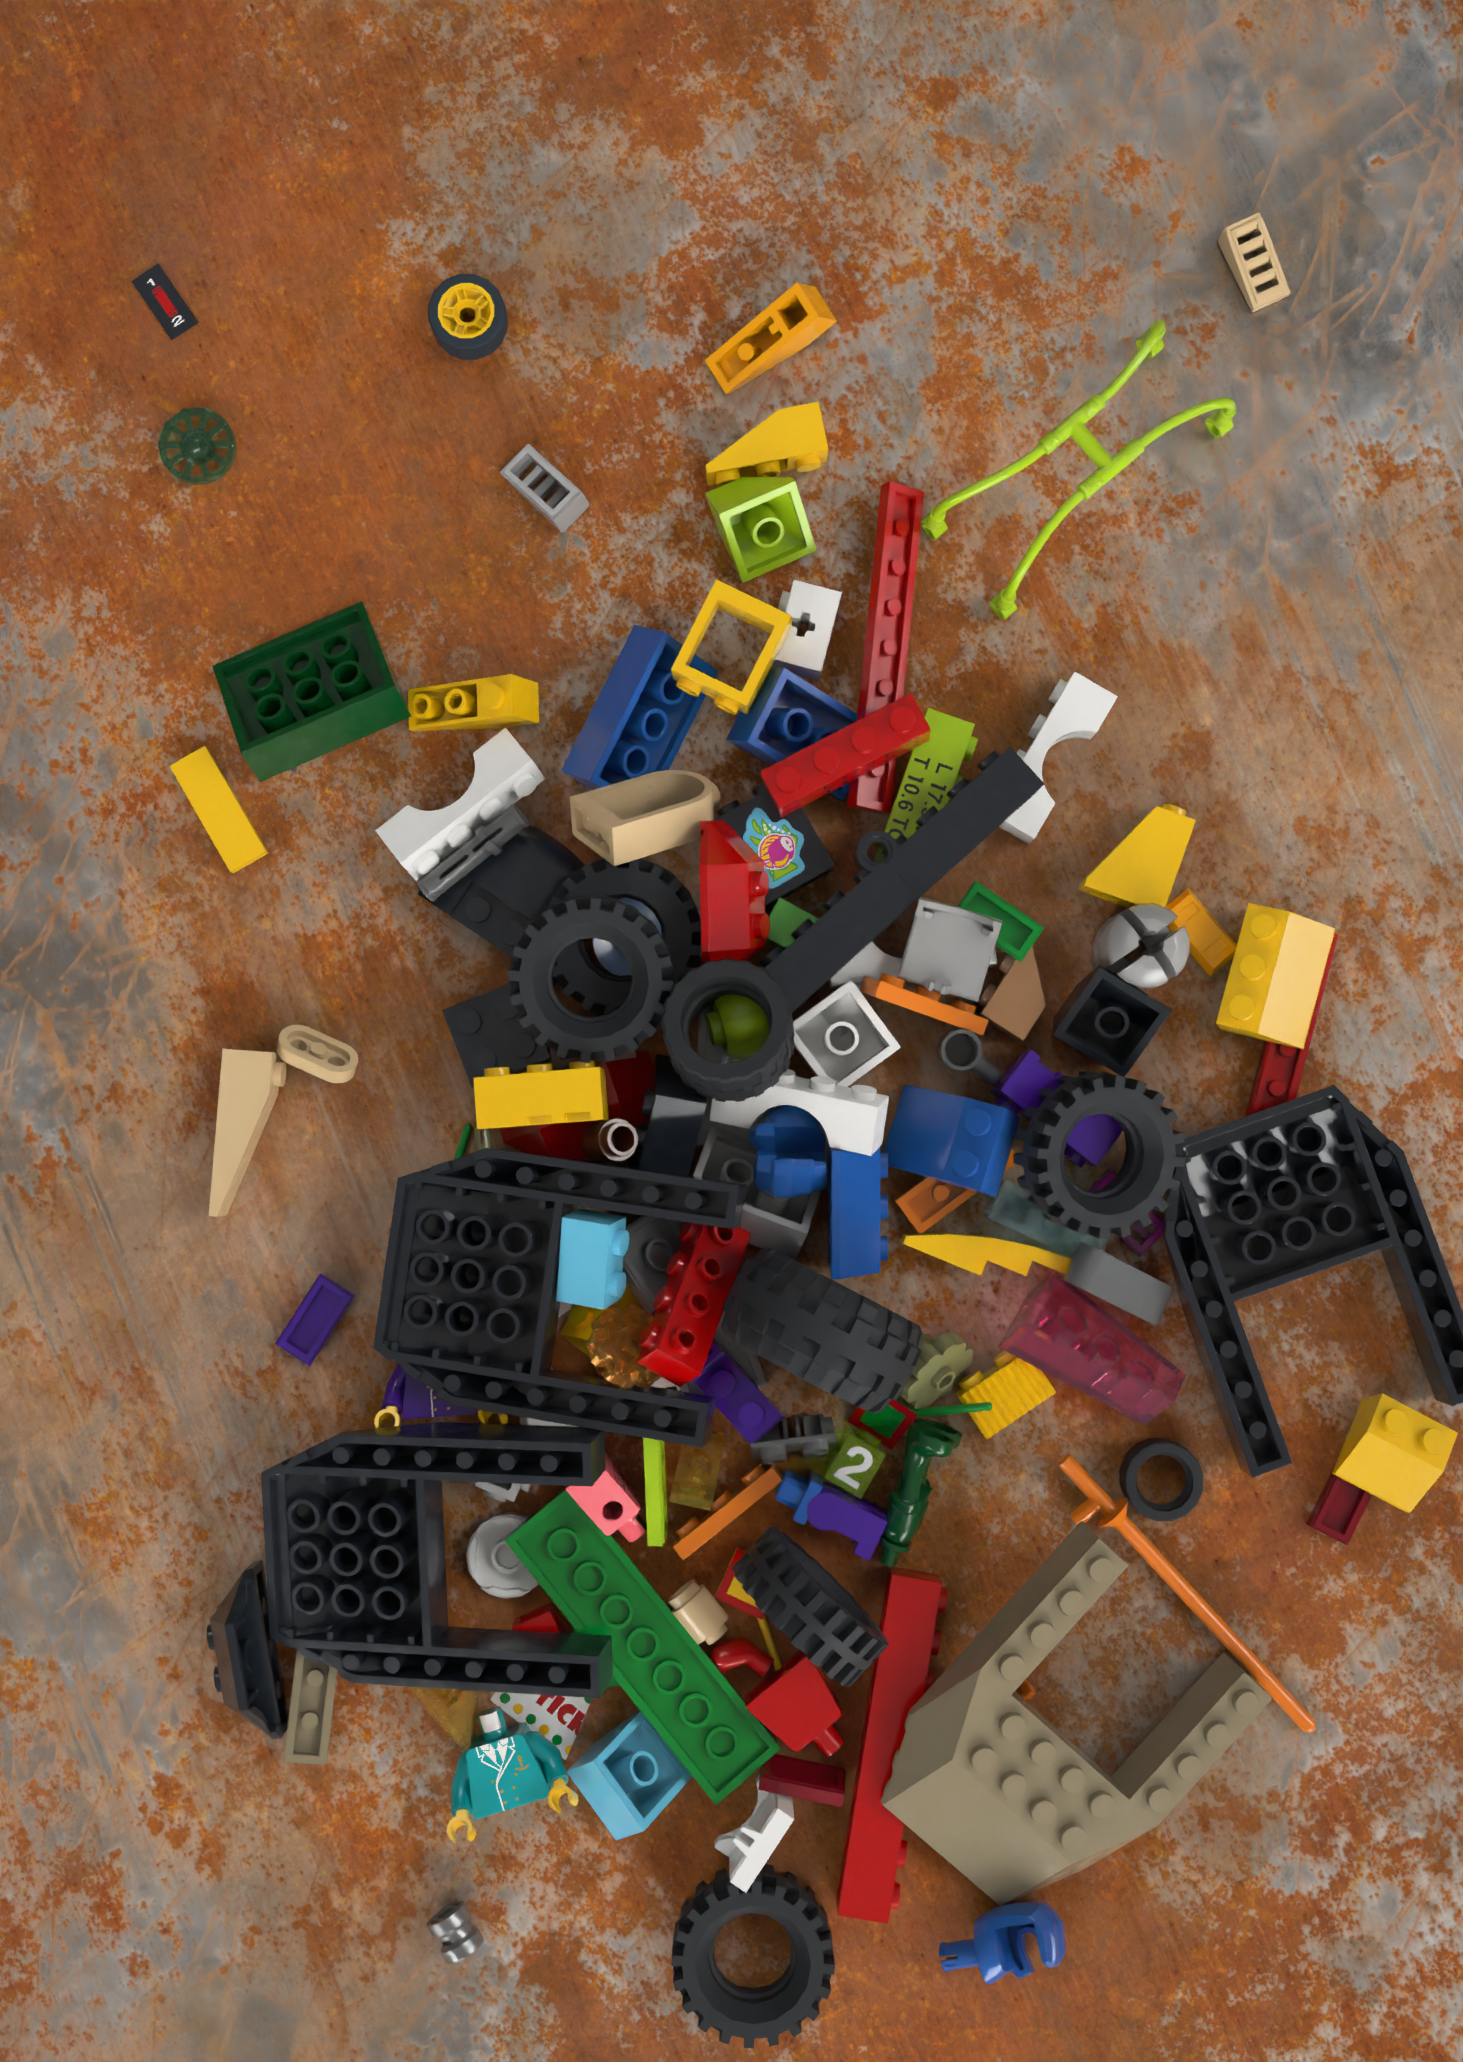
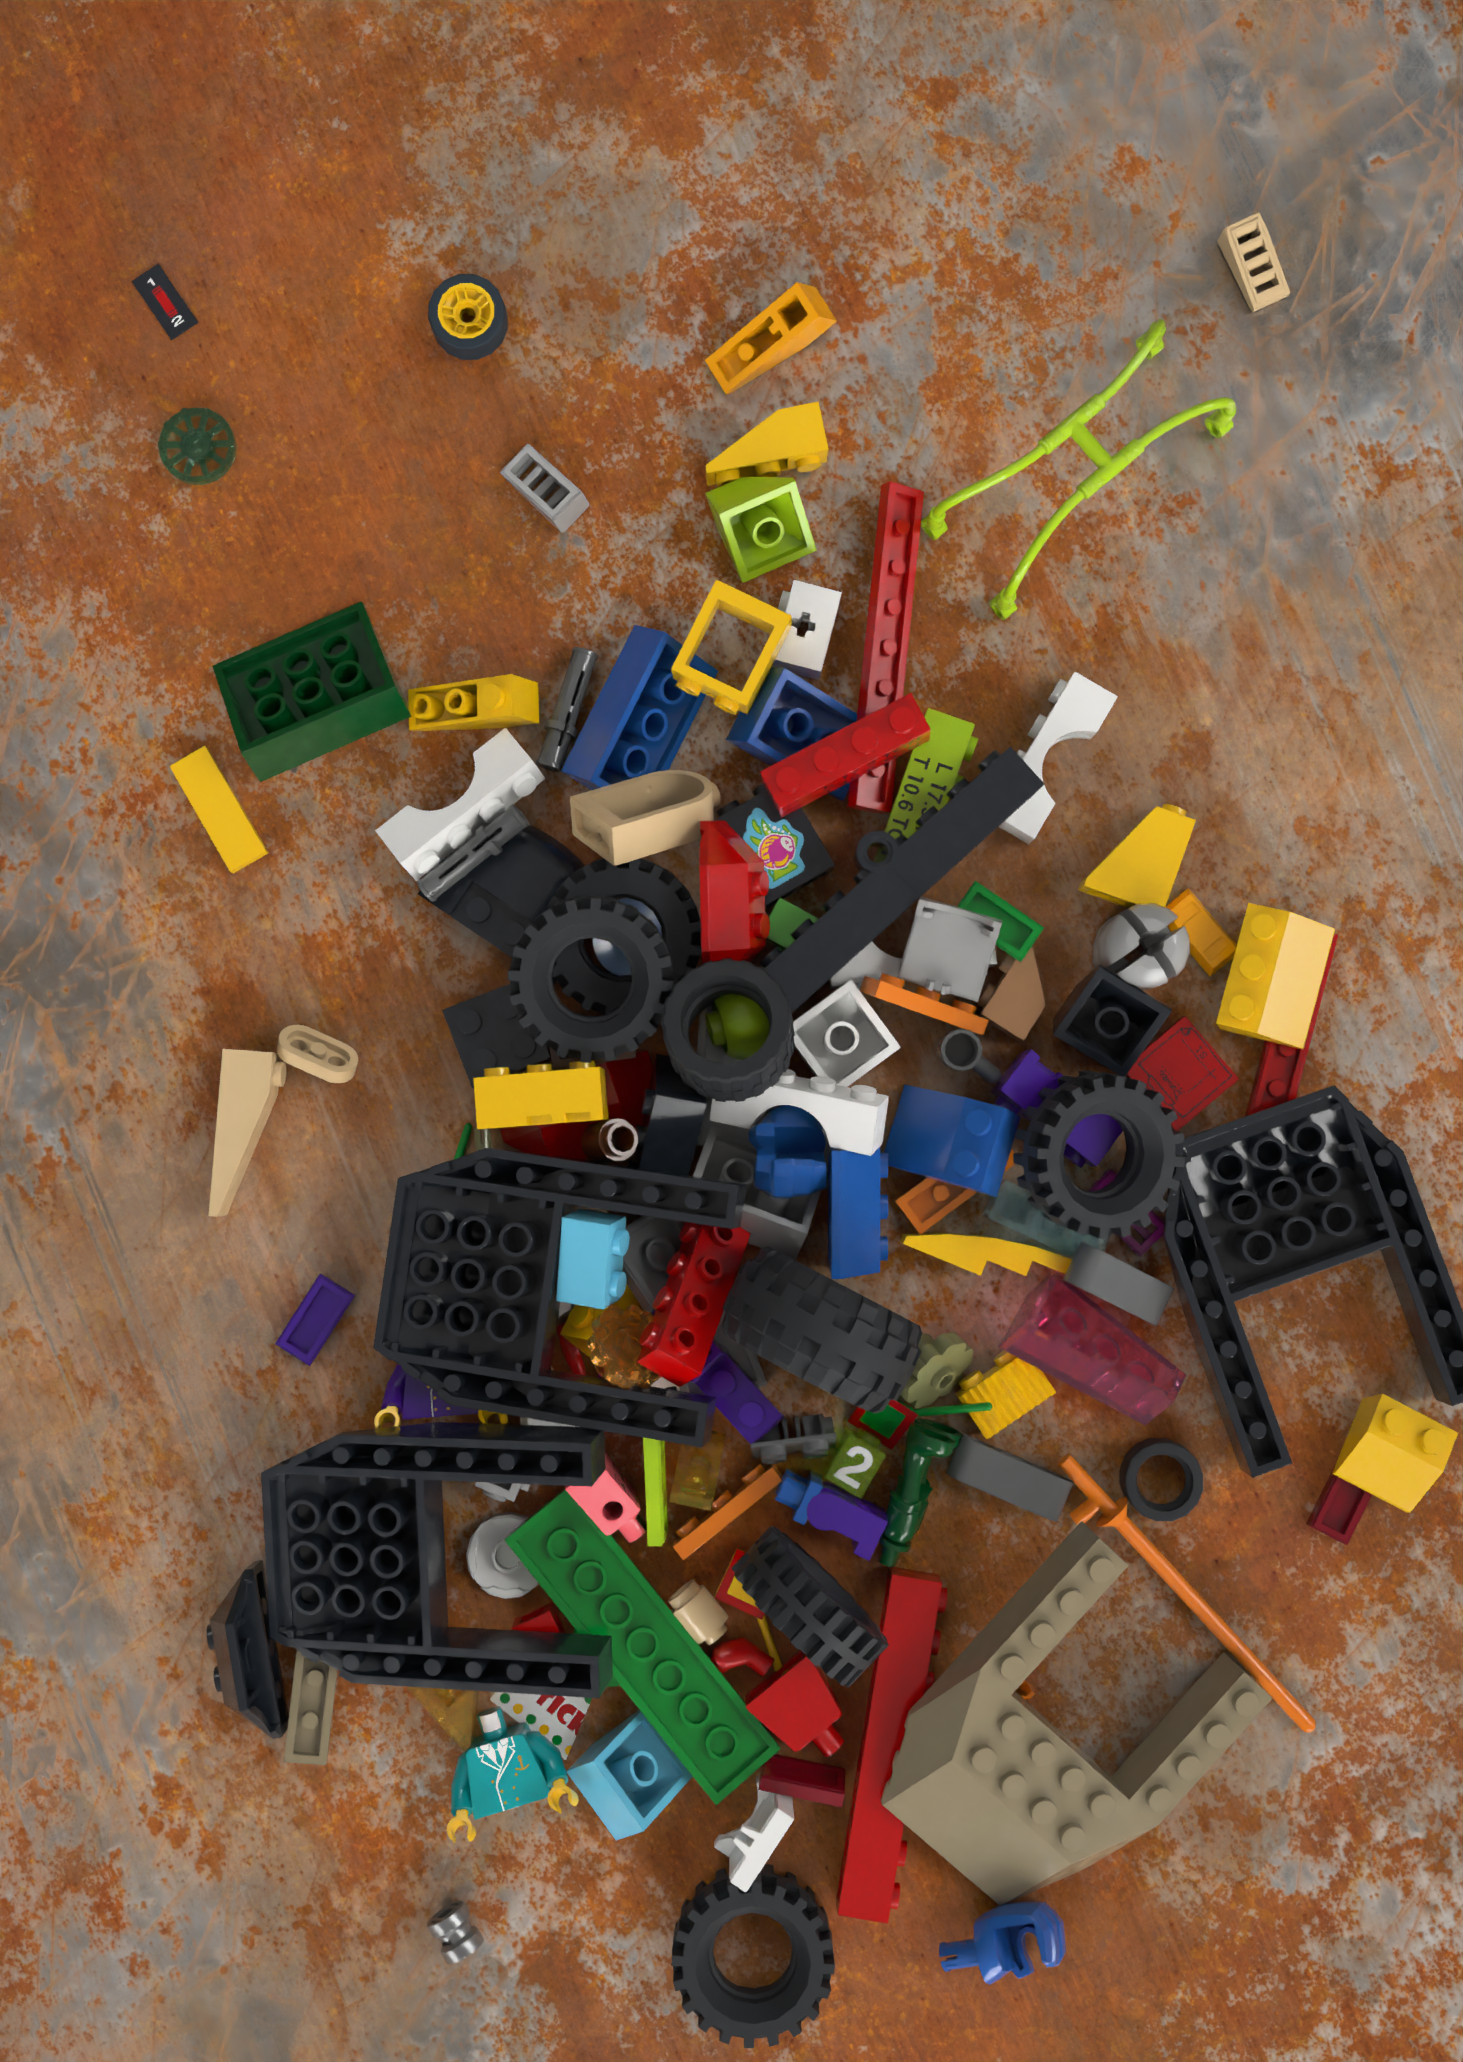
none -> dark grey pin [536,647,598,772]
none -> red helmet [556,1322,586,1375]
none -> dark grey beam [946,1434,1073,1522]
none -> red tile [1126,1016,1239,1131]

